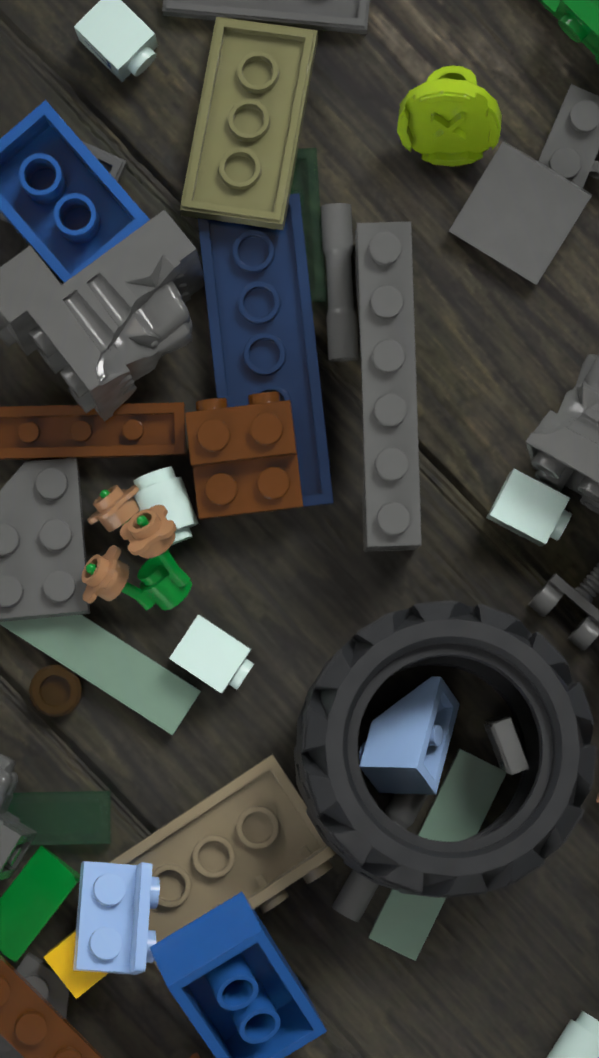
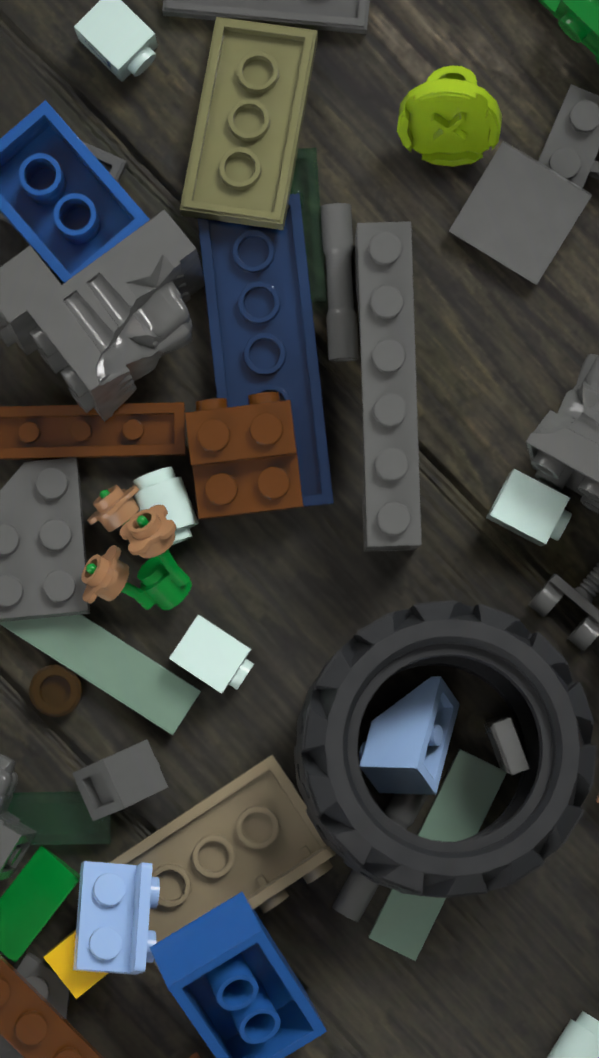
none -> dark grey brick [72,740,168,821]

